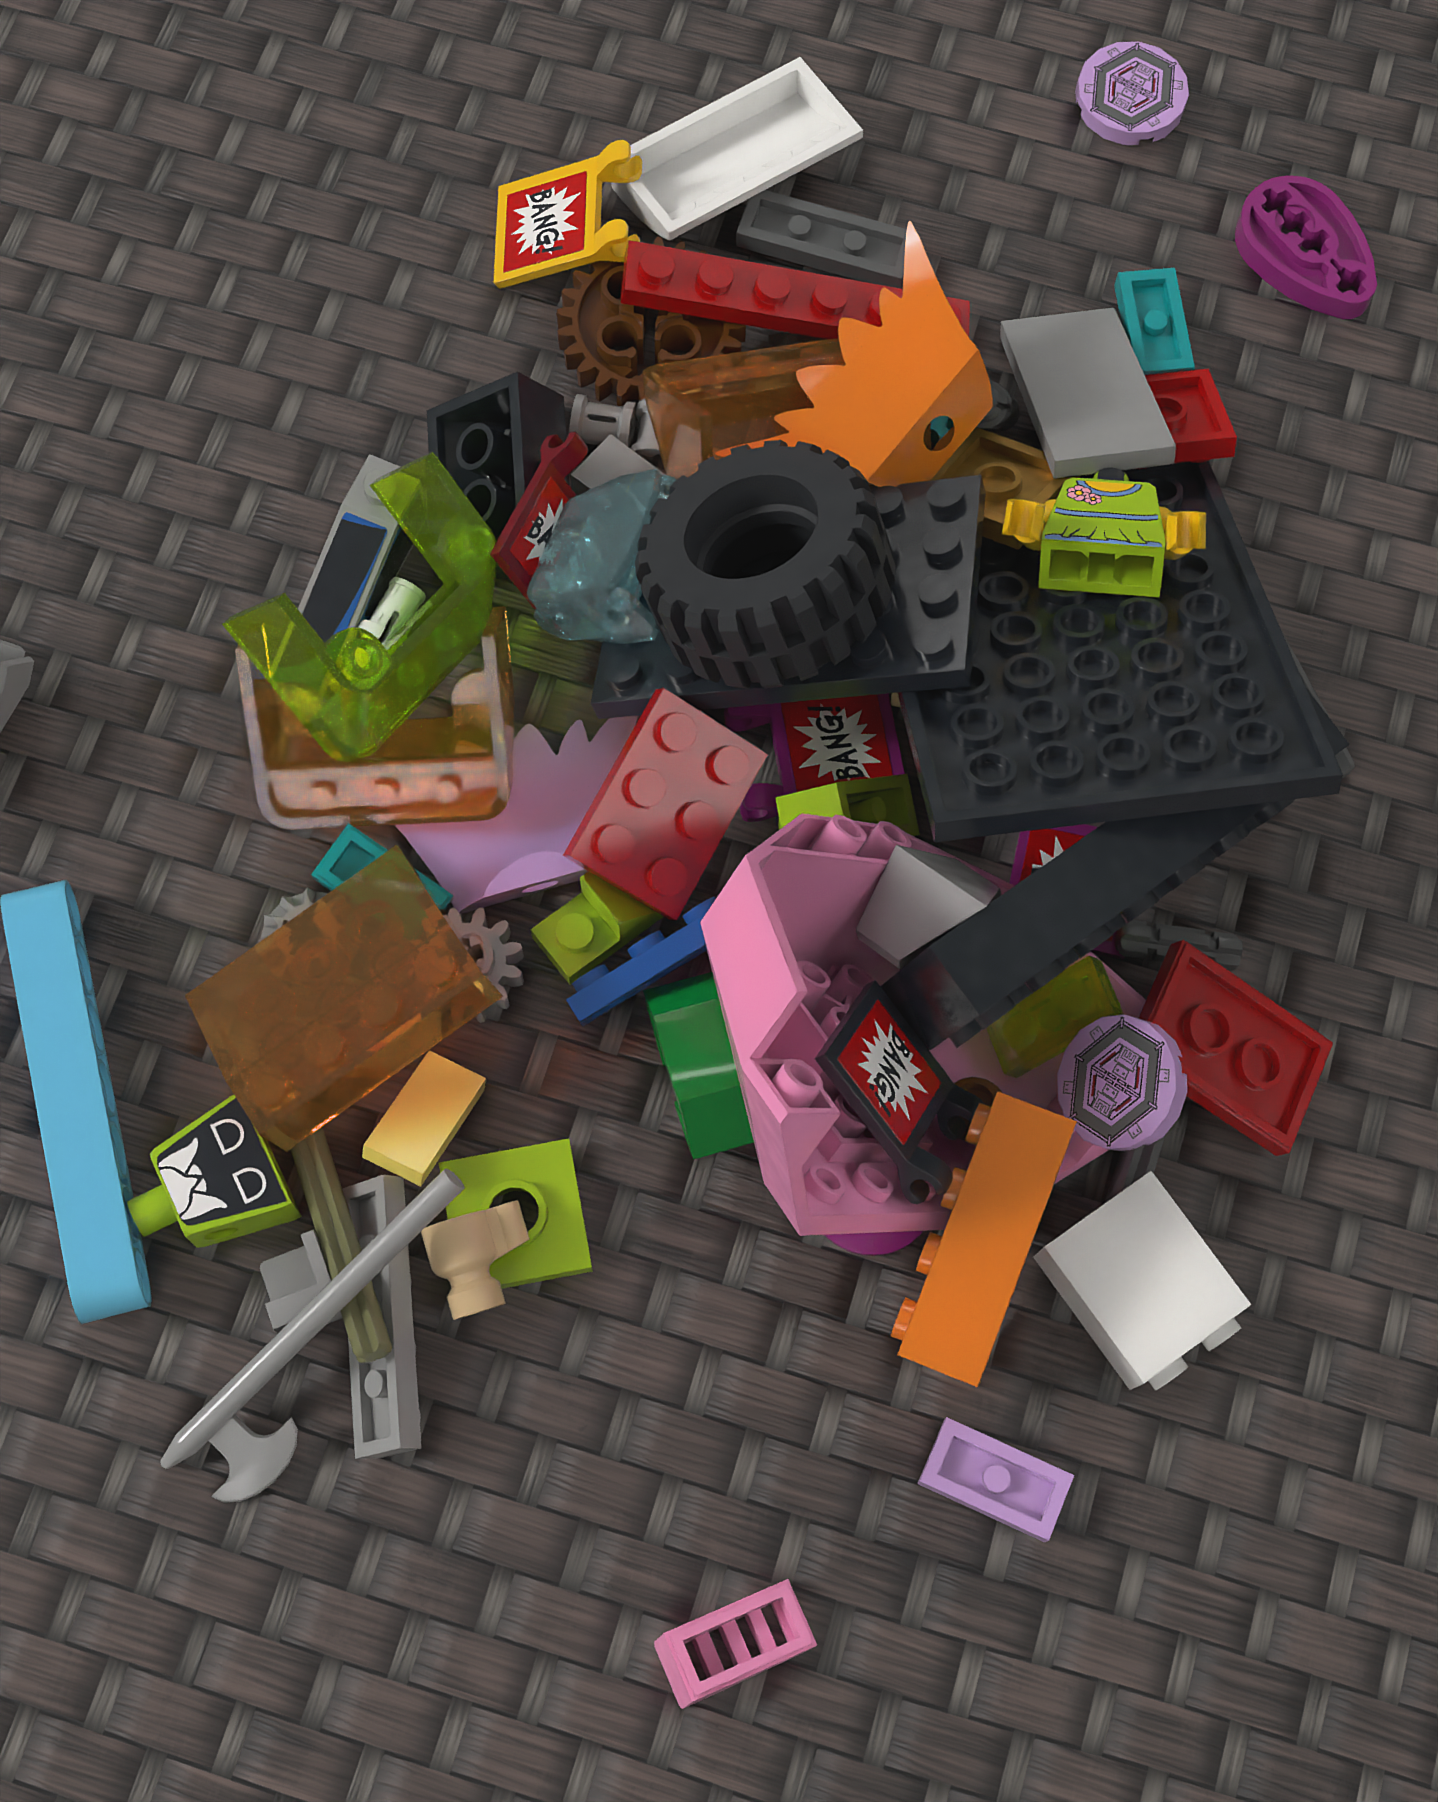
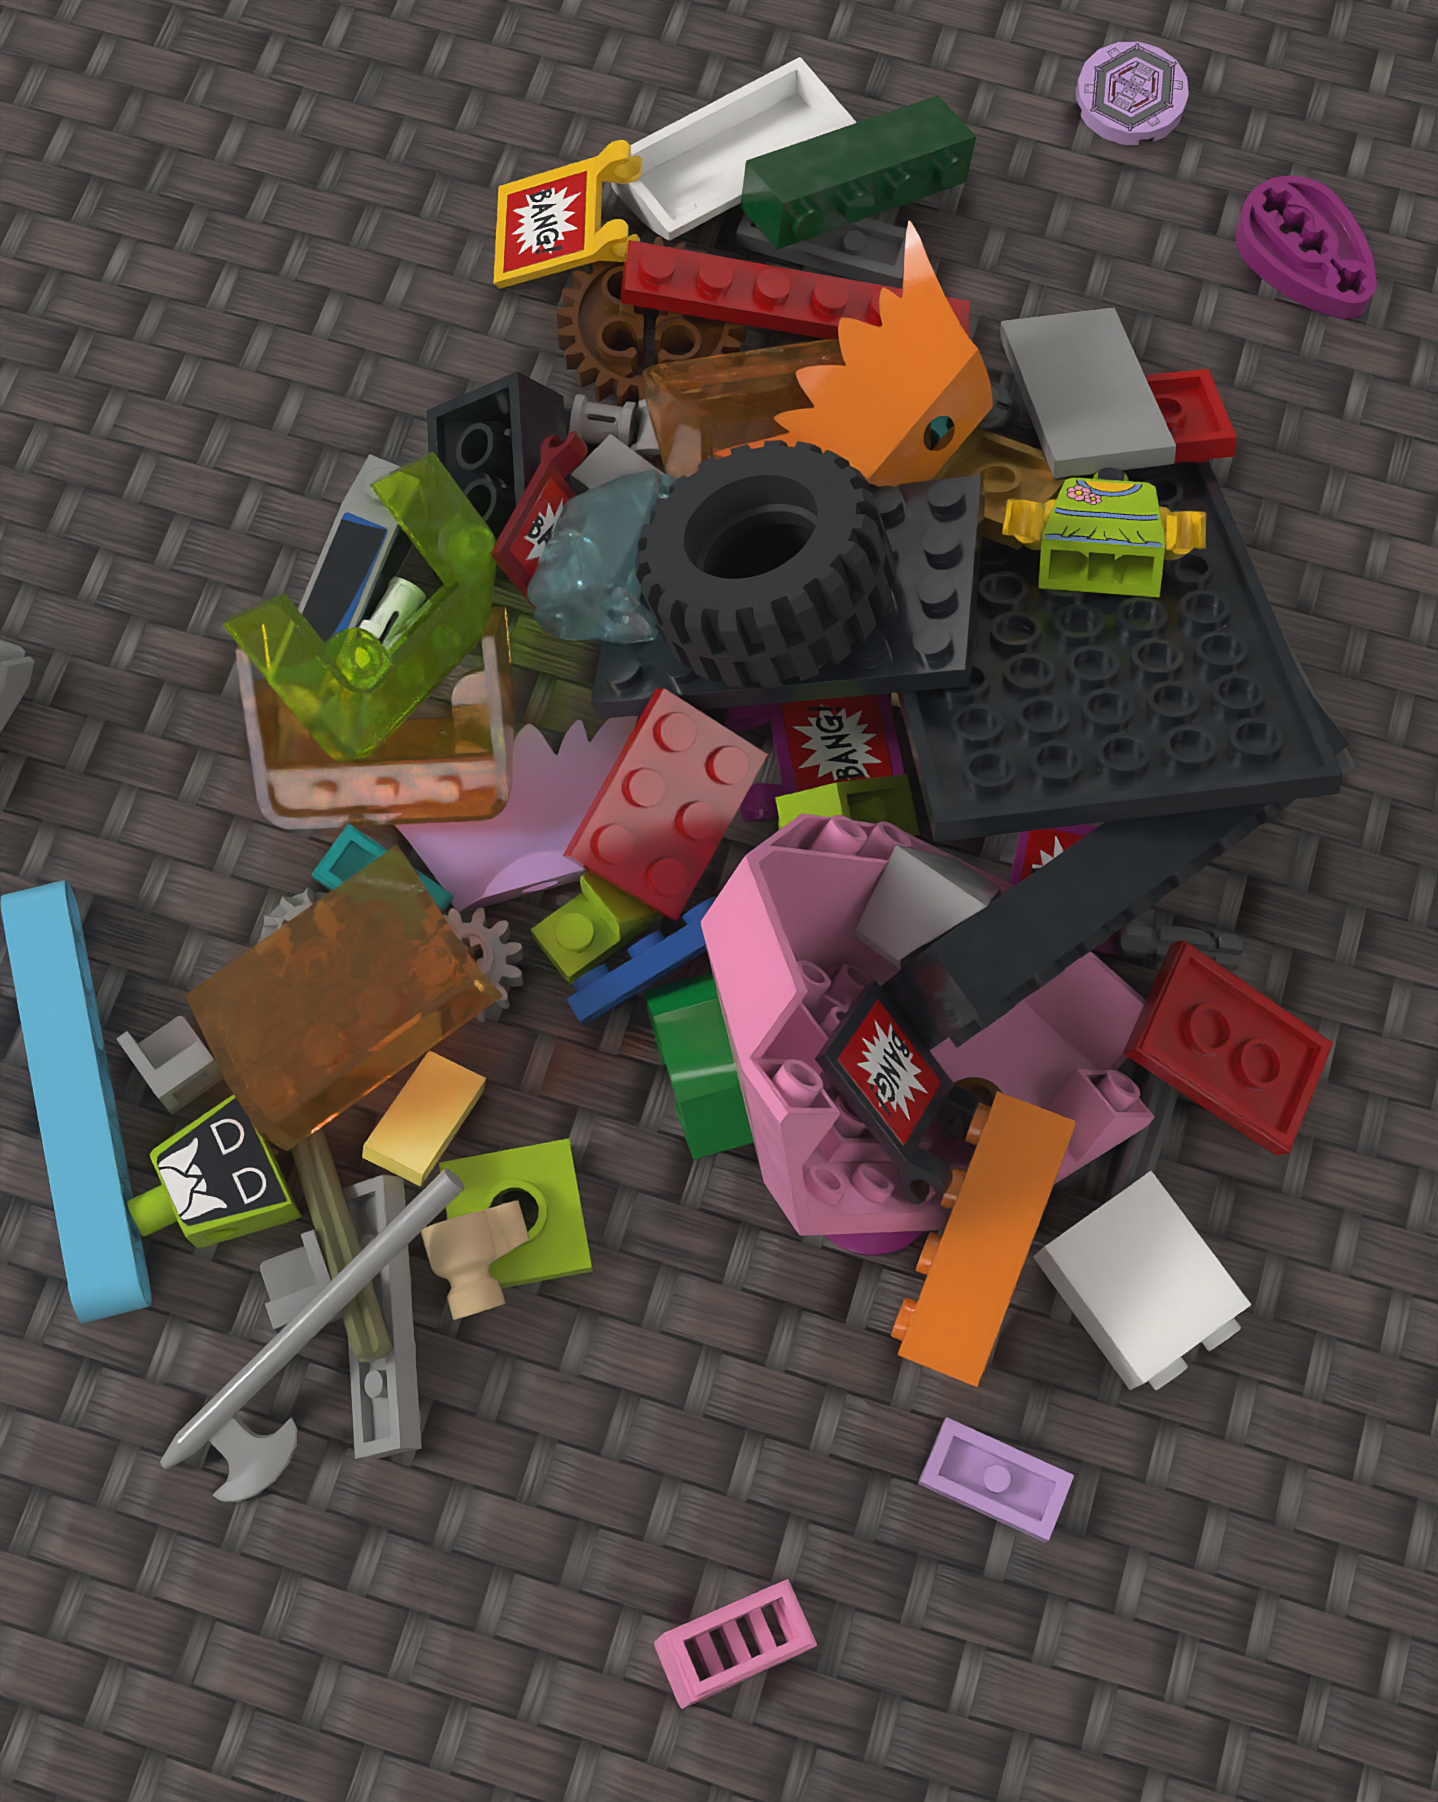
clear neon green plate [986,955,1124,1078] -> none
lavender tile [1057,1015,1187,1151] -> none
teal plate [1114,268,1195,375] -> none
none -> light grey panel [116,1016,227,1115]
none -> dark green brick [740,95,976,250]

